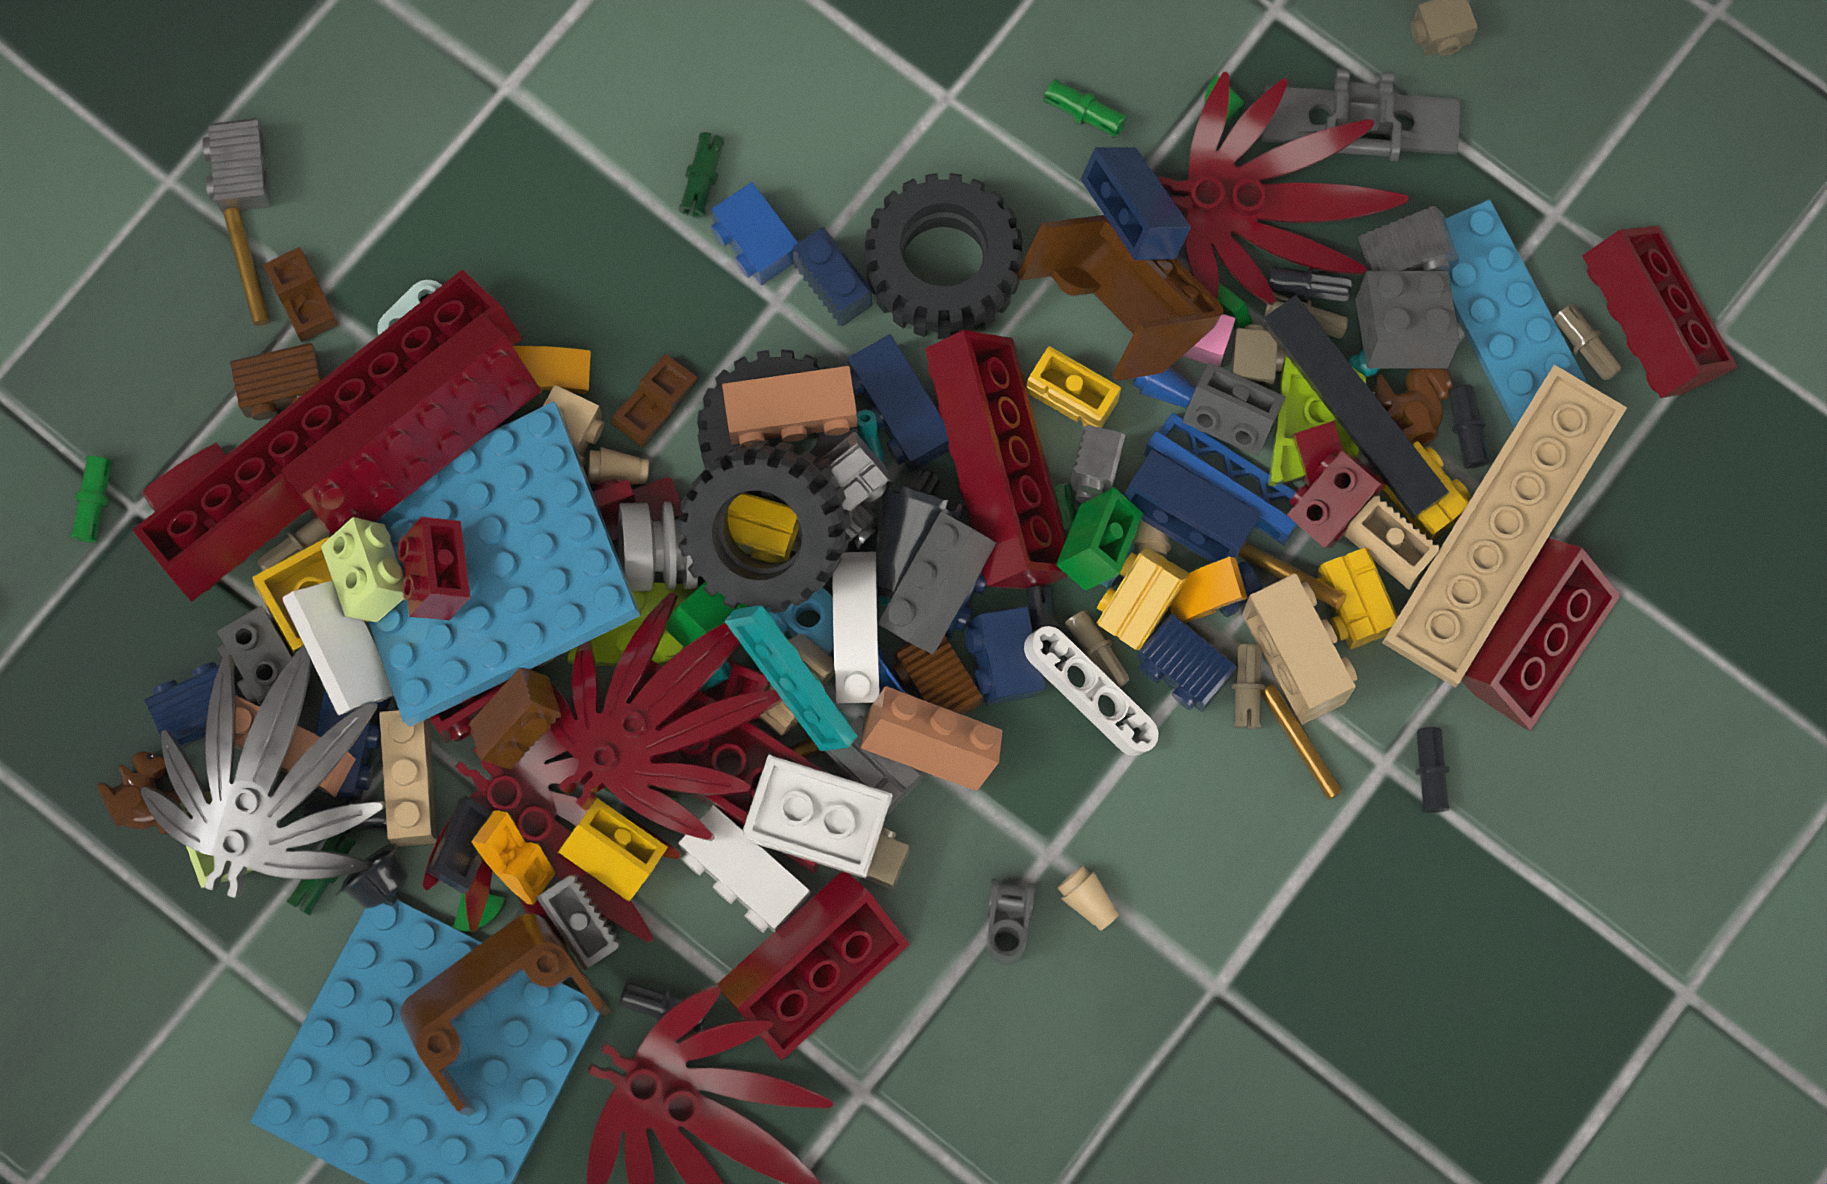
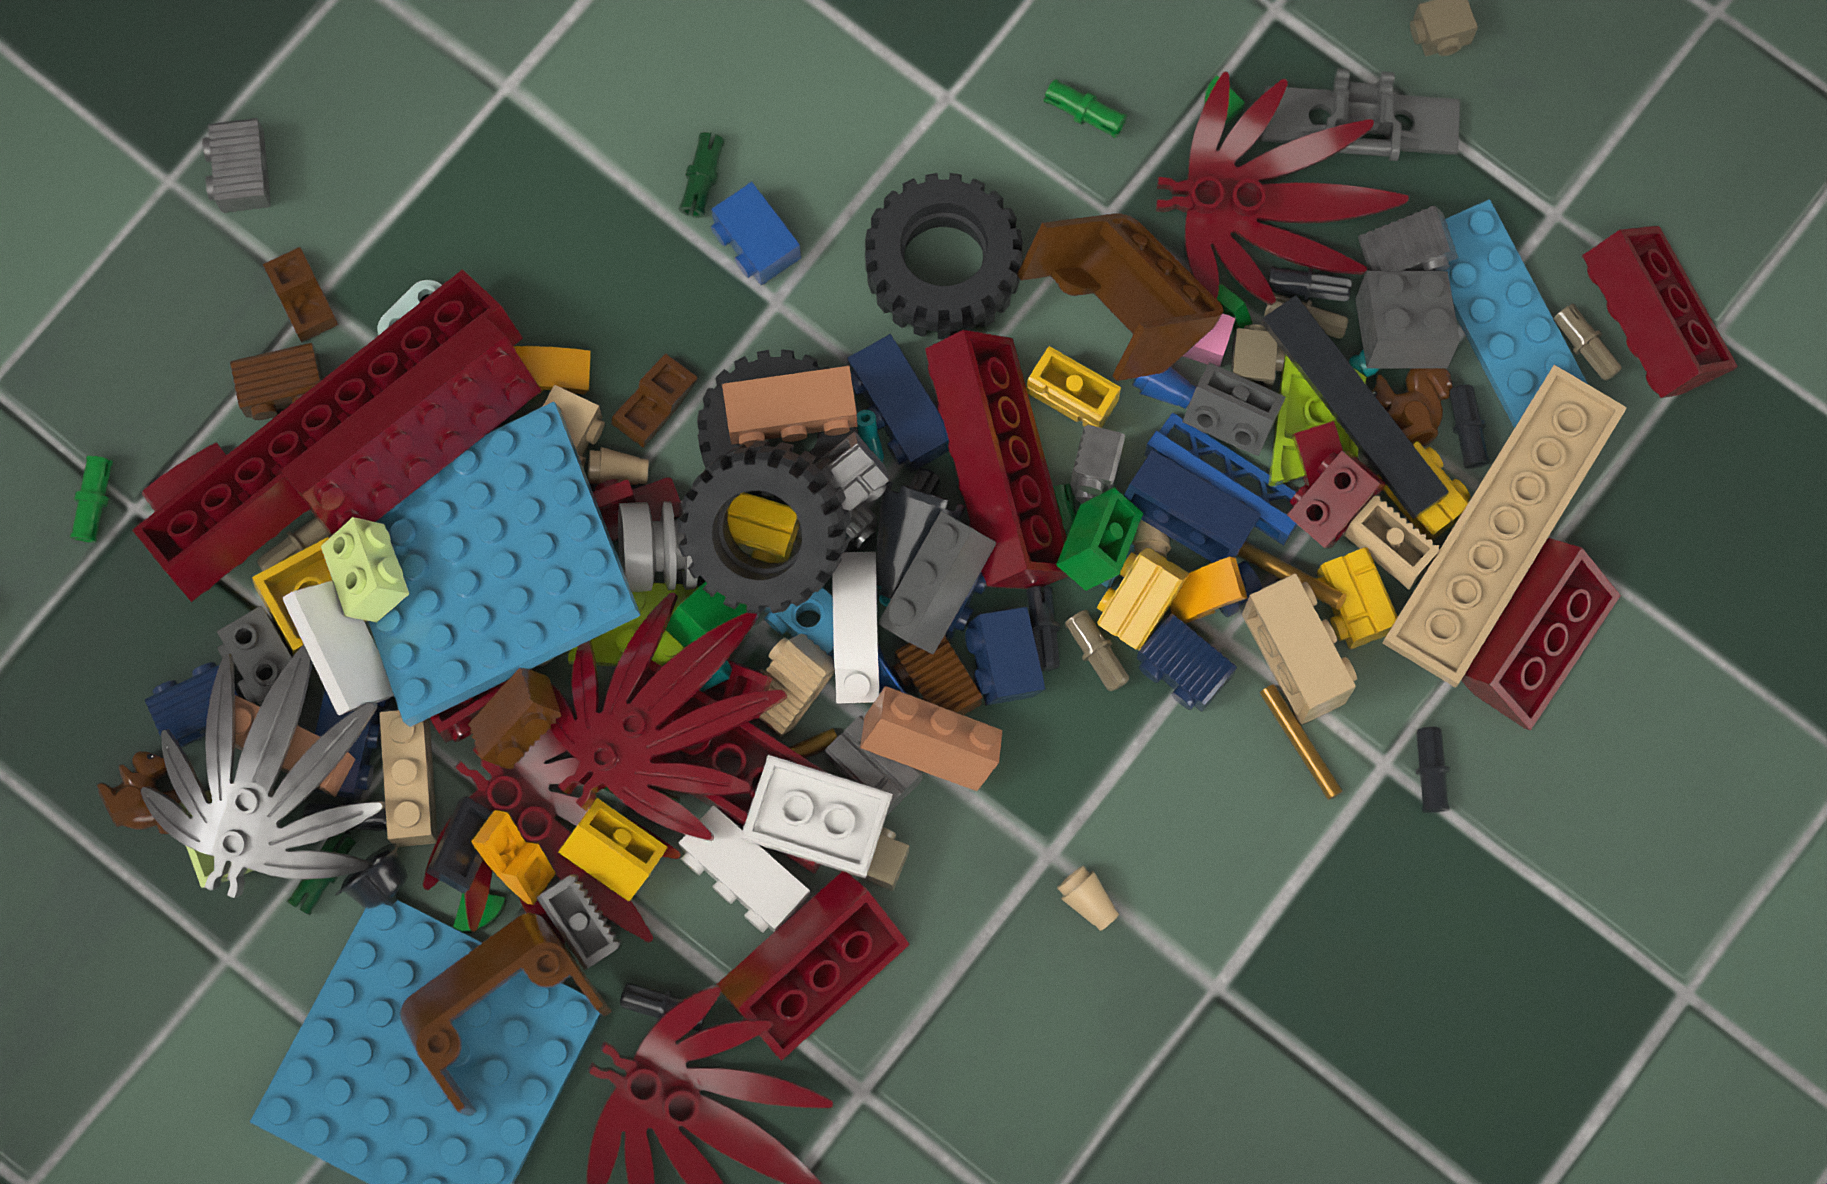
pearl gold bar [223,207,270,326] -> none
dark red brick [398,516,470,621] -> none
teal plate [725,605,858,751] -> none
dark blue brick [793,227,873,326] -> none
dark grey piece [987,879,1035,965] -> none
white beam [1024,626,1158,756] -> none
dark blue brick [1080,147,1191,260] -> none
dark tan axle [1231,643,1265,729] -> none

